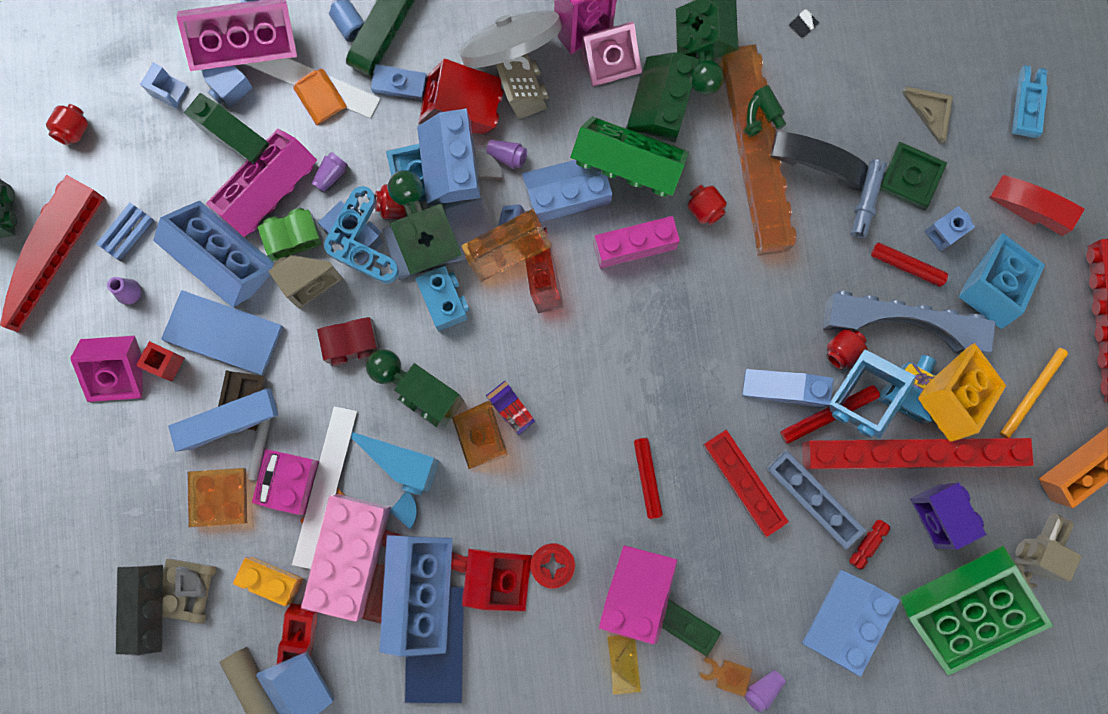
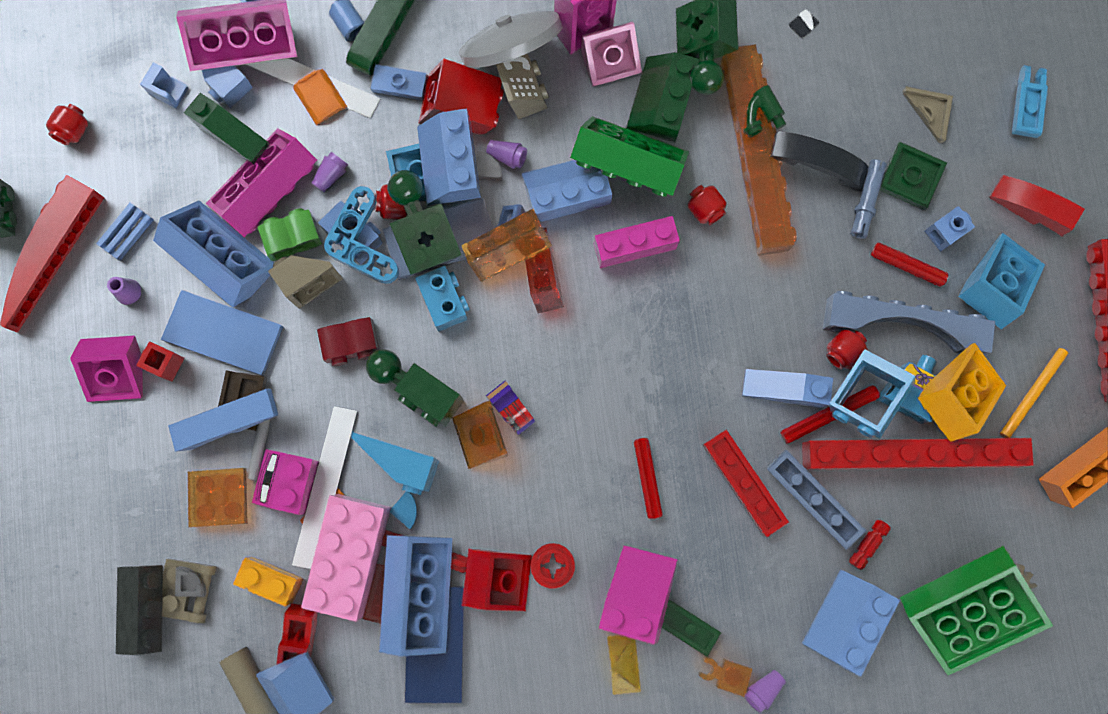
dark purple brick [909,483,987,550] -> none
dark tan brick [1014,513,1082,582] -> none

